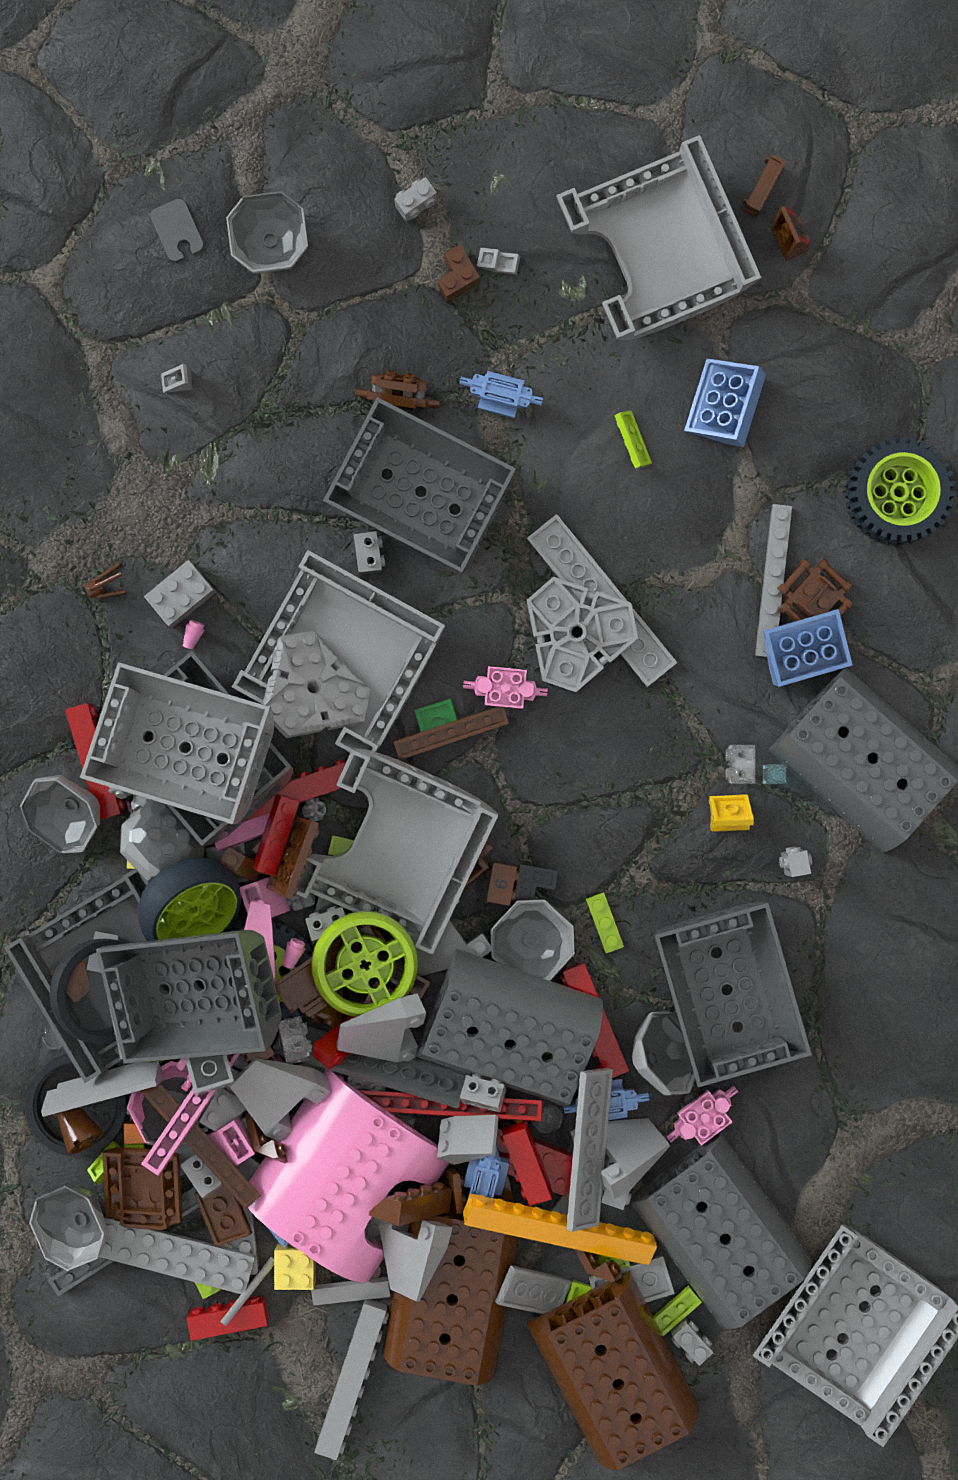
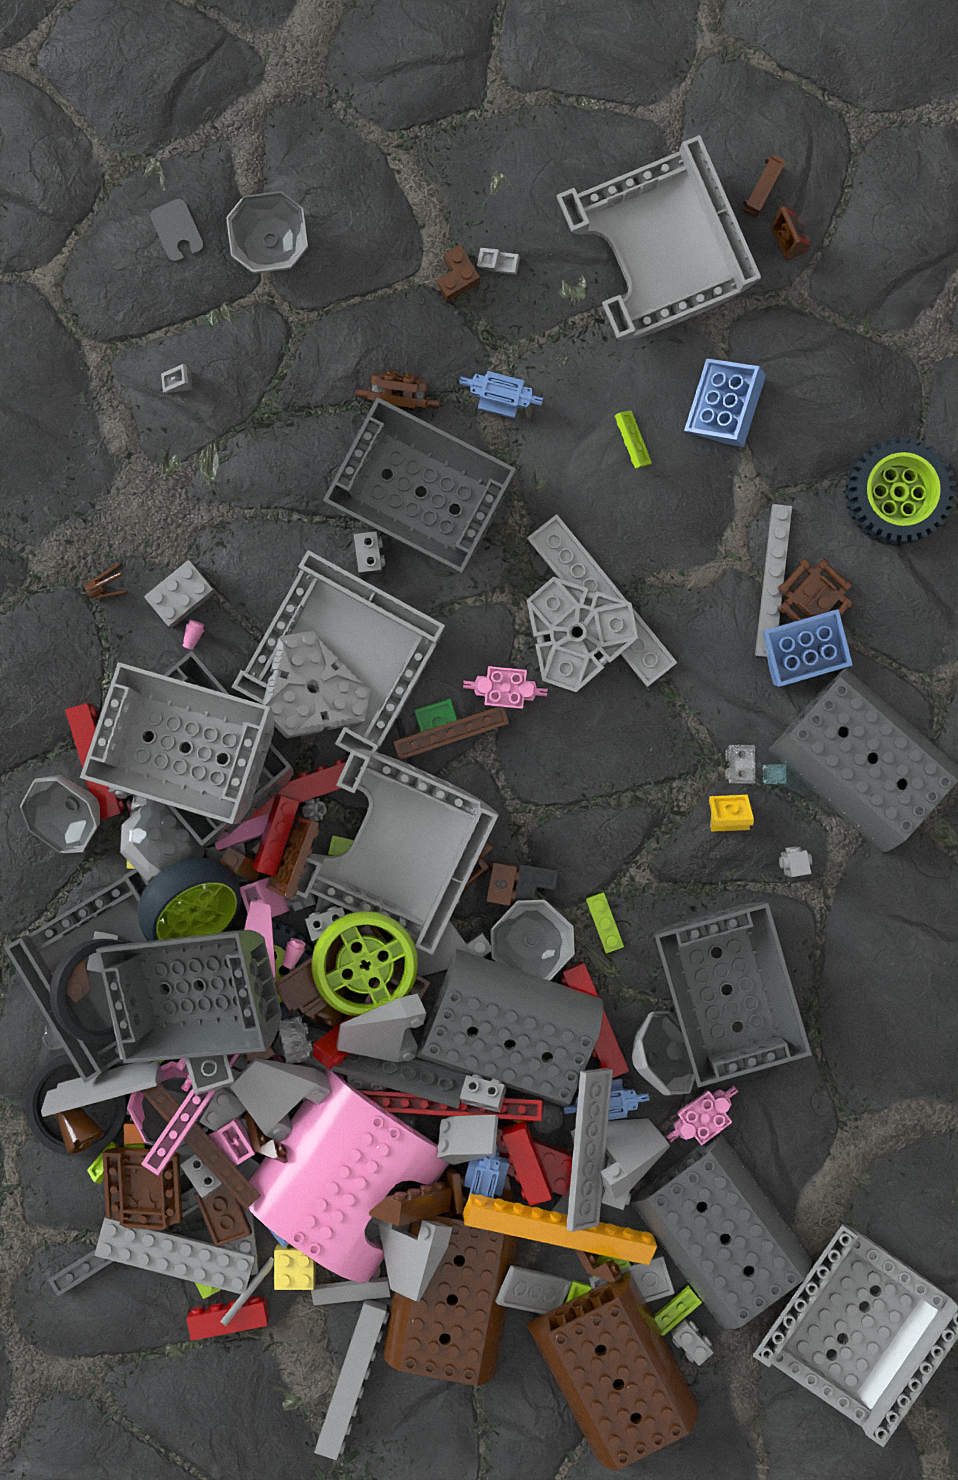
dark grey rock [29,1184,108,1271] -> none
light grey brick [394,177,437,222] -> none

